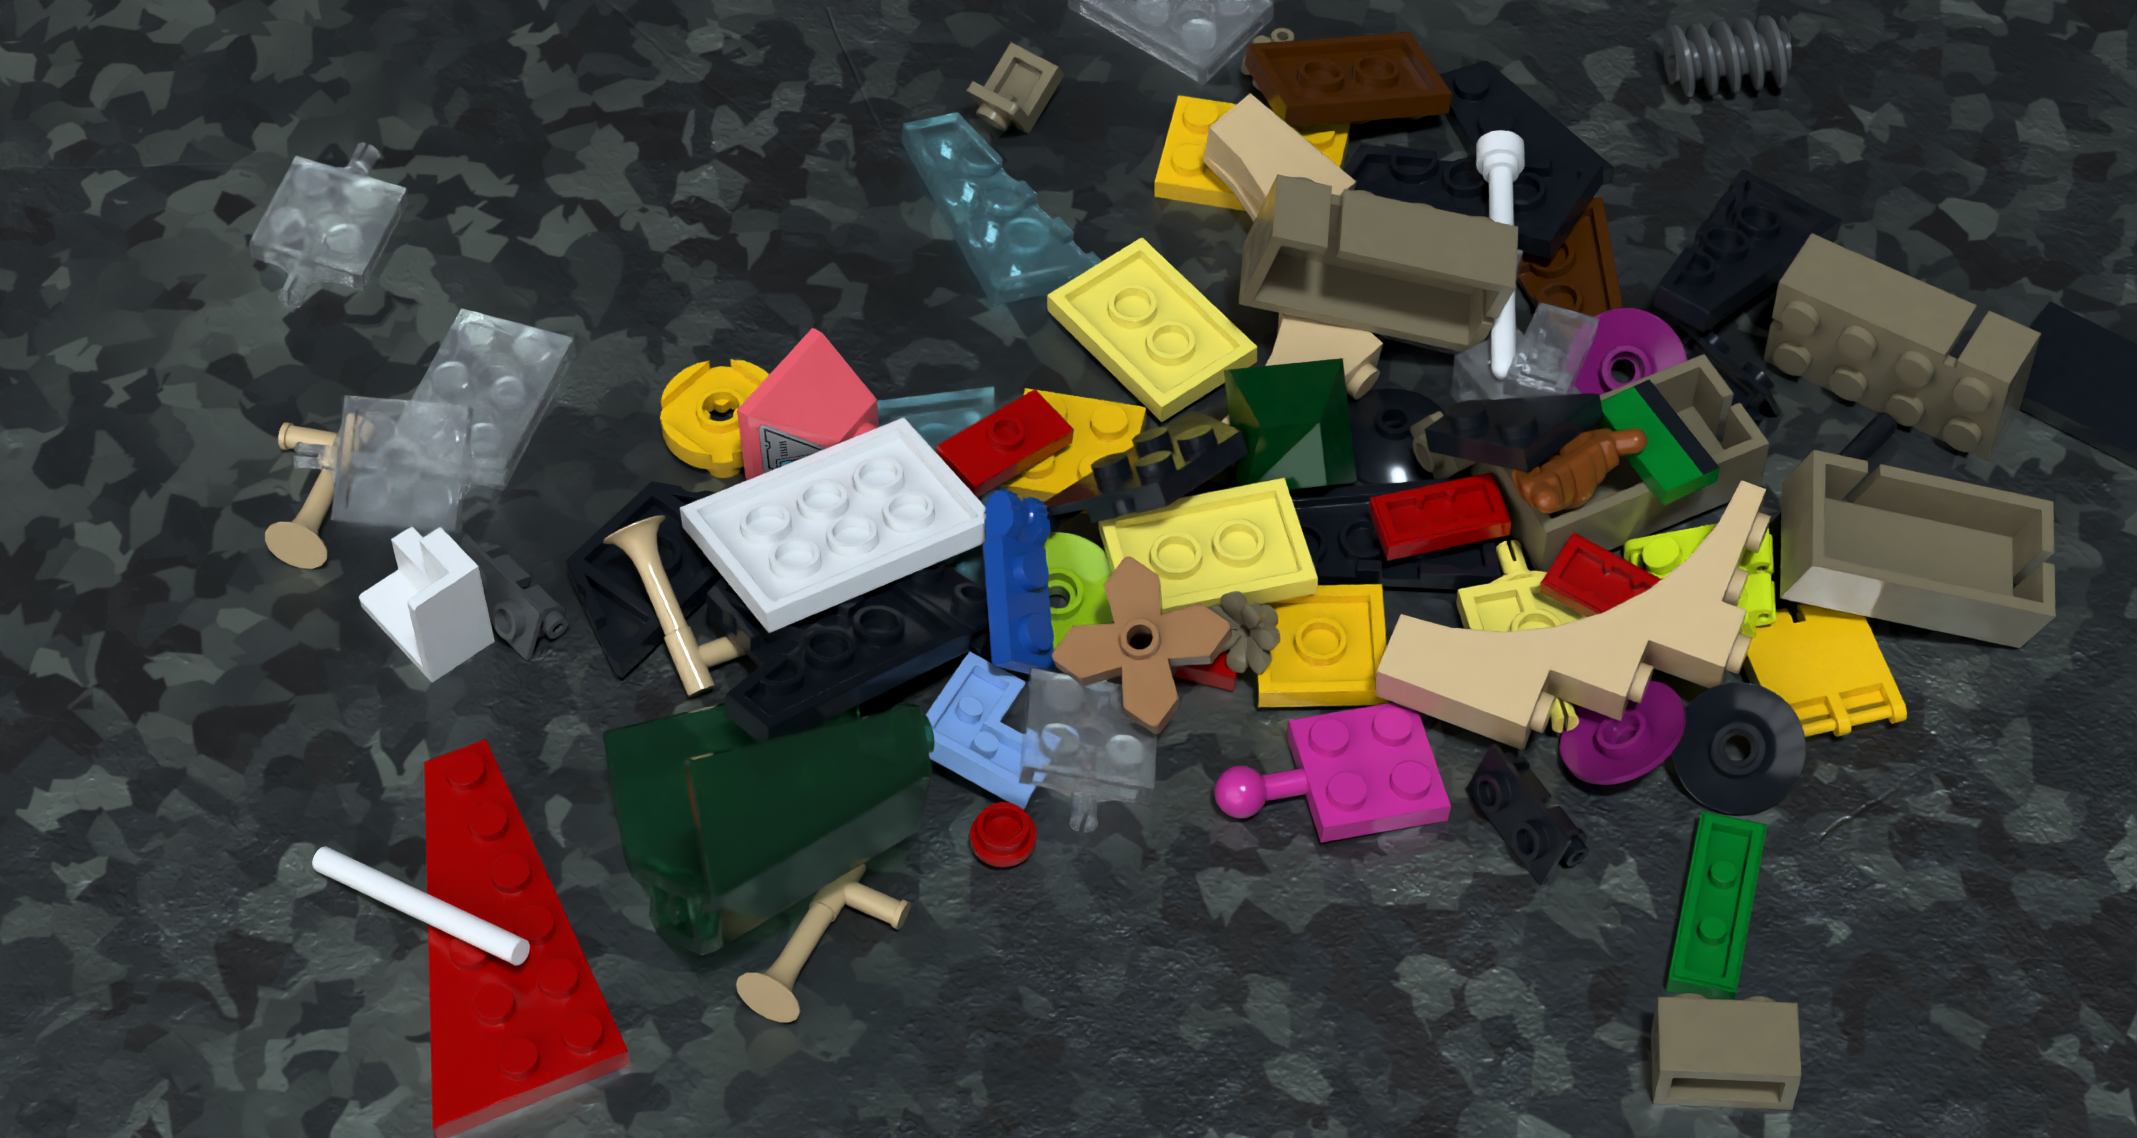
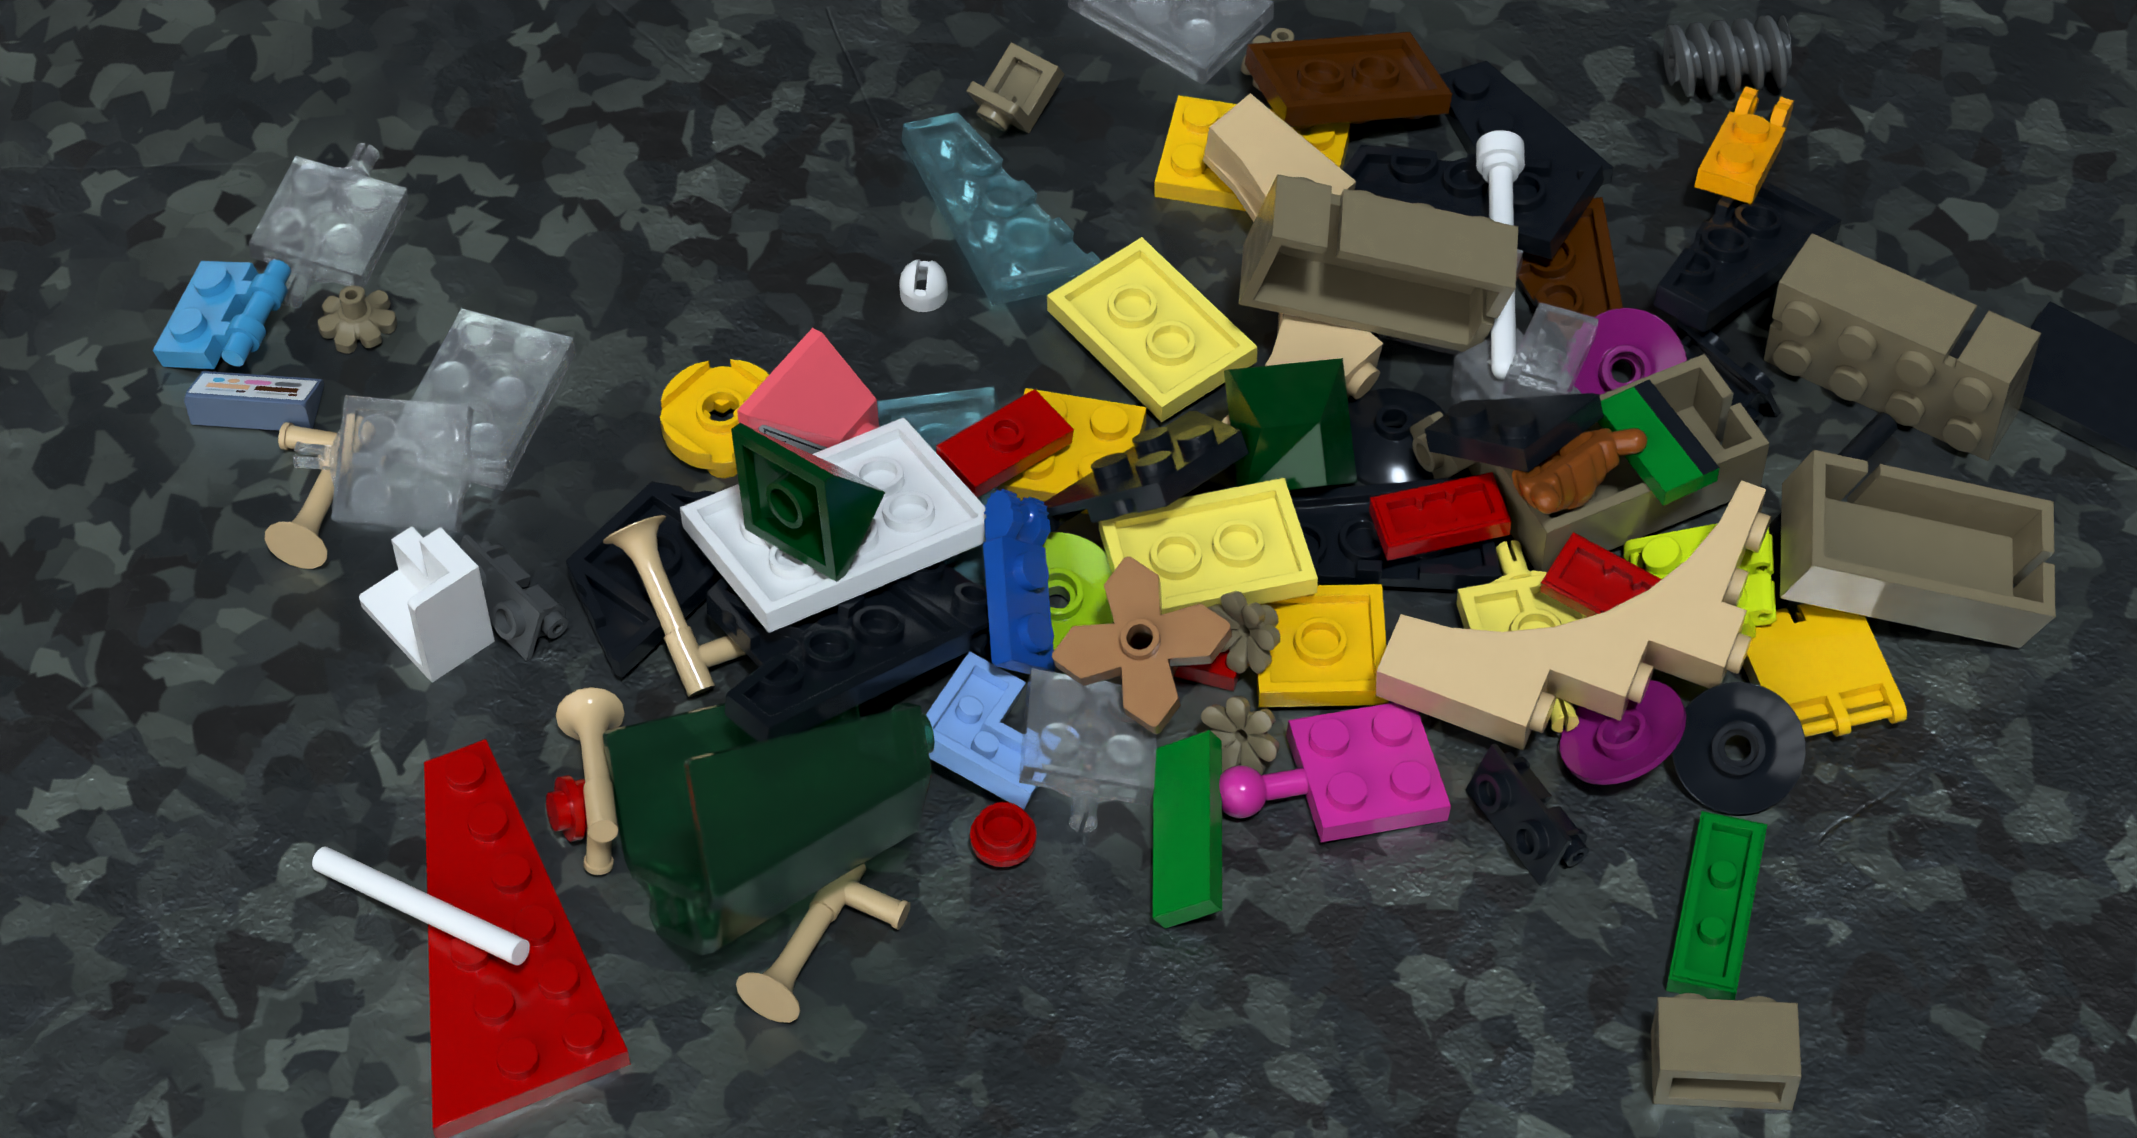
none -> dark azure plate [153,259,291,369]
none -> sand blue slope [184,371,324,431]
none -> dark tan plant [318,285,397,354]
none -> red plate [546,775,587,842]
none -> tan piece [556,687,625,875]
none -> dark green slope [731,423,885,582]
none -> white hinge [899,259,948,312]
none -> green tile [1153,730,1223,929]
none -> dark tan plant [1201,696,1280,775]
none -> light orange hinge [1694,86,1794,204]

